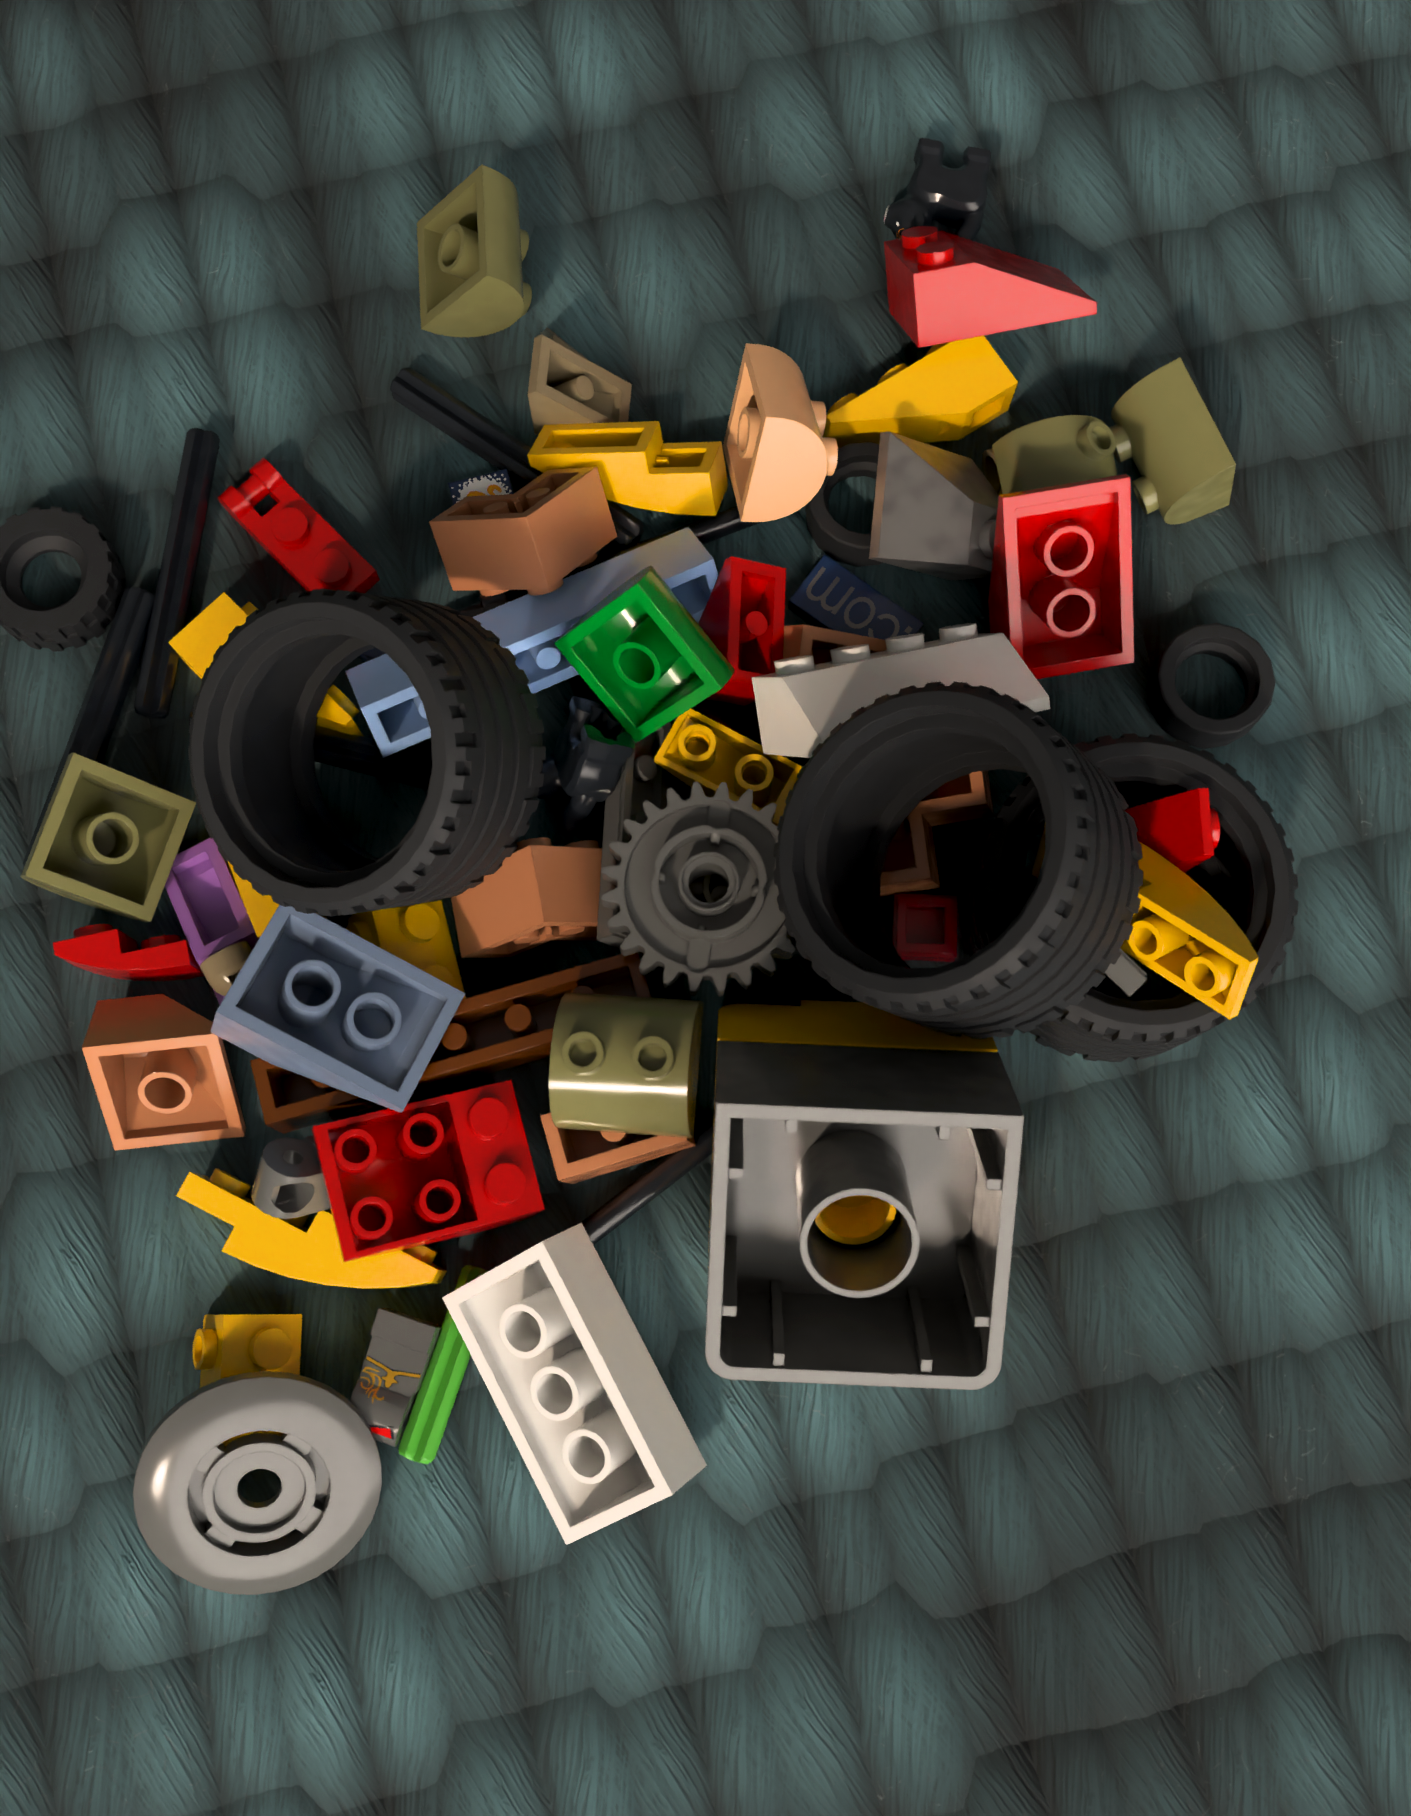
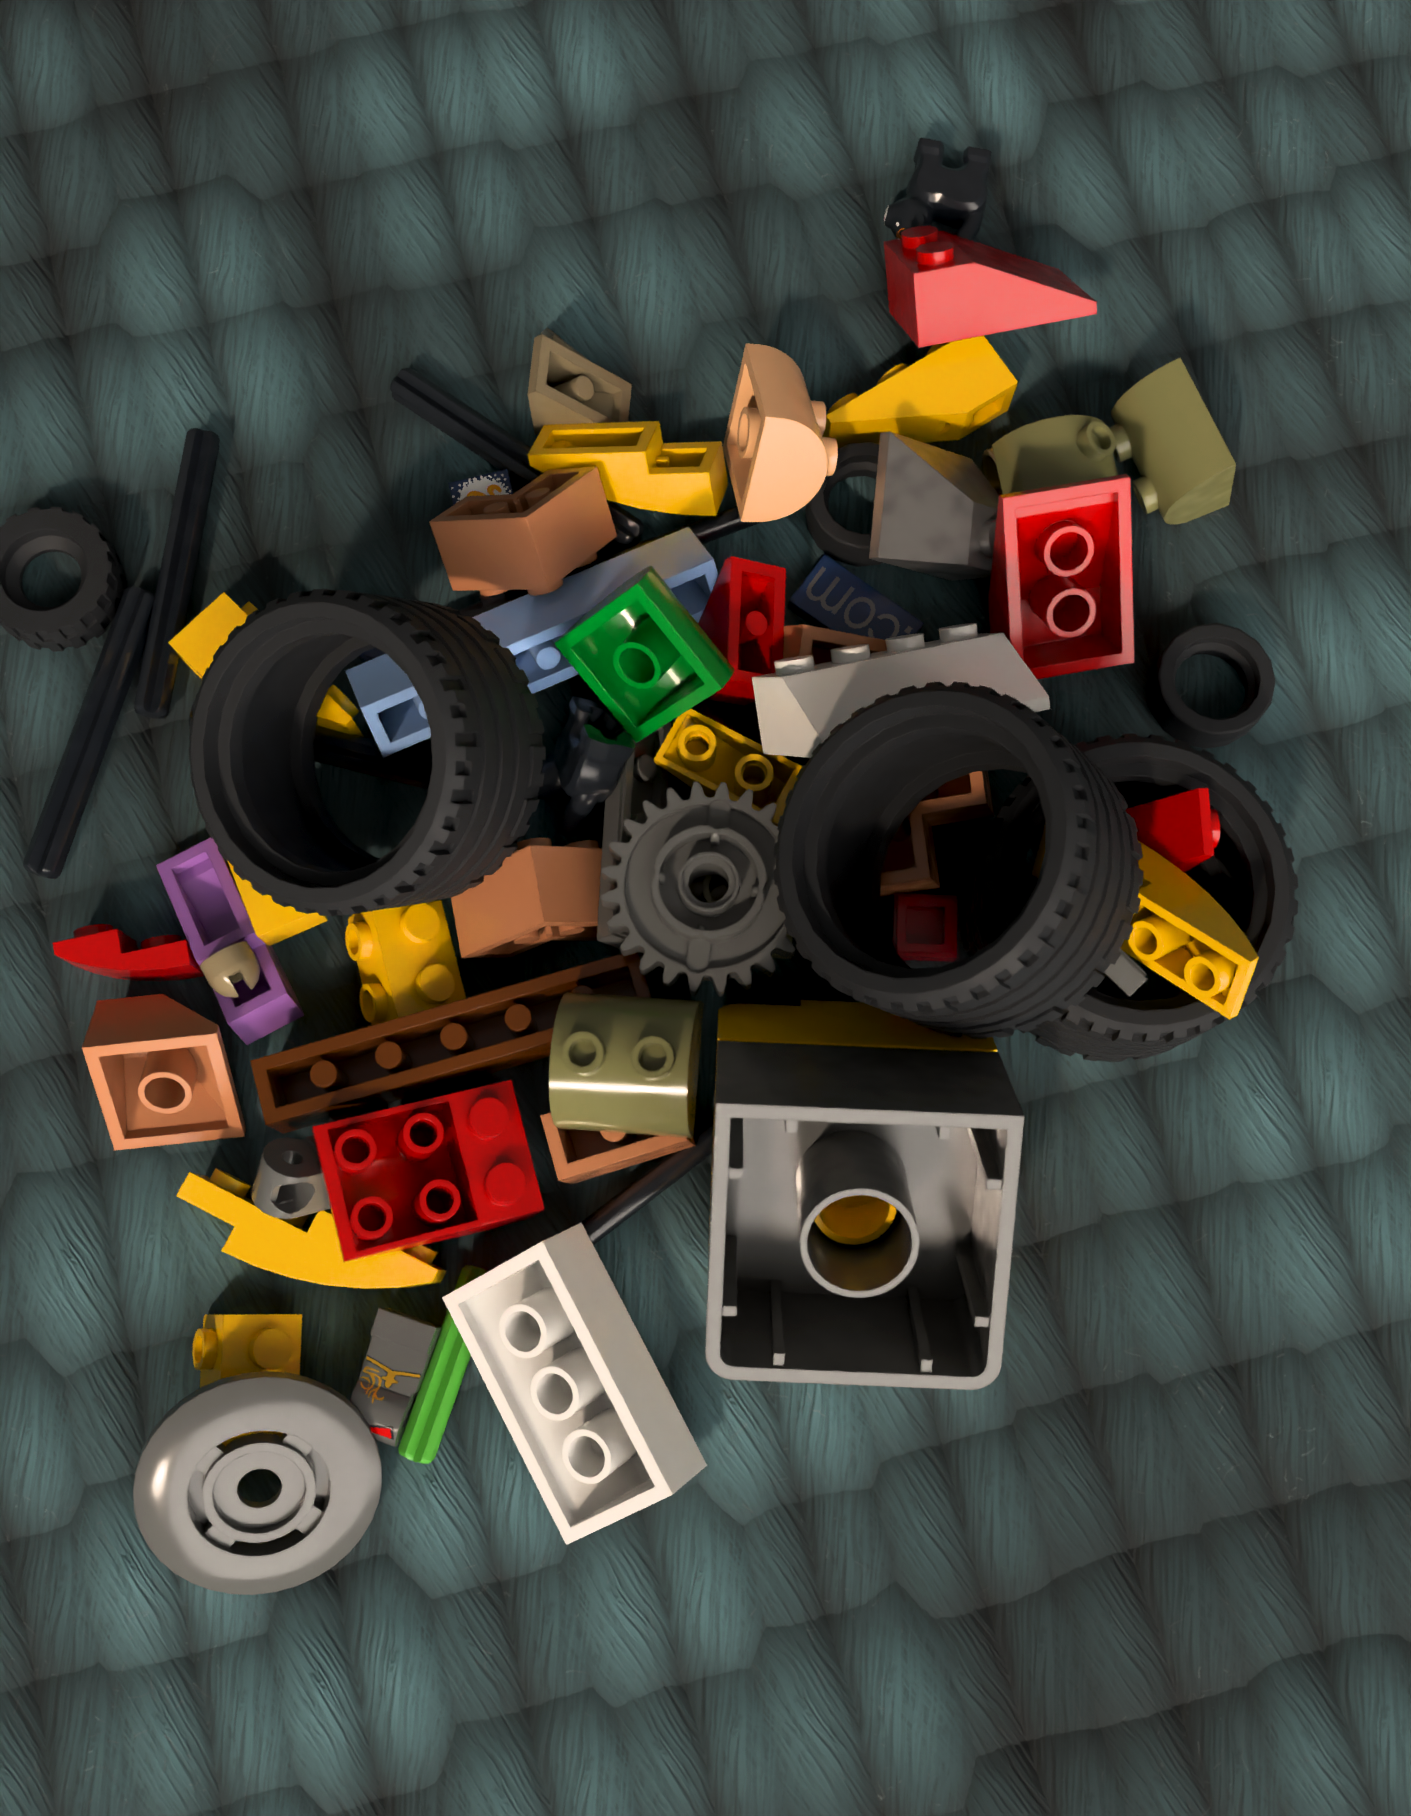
olive brick [21,752,196,922] -> none
sand blue slope [210,905,466,1113] -> none
red plate [217,458,380,593] -> none
olive brick [417,165,532,337] -> none

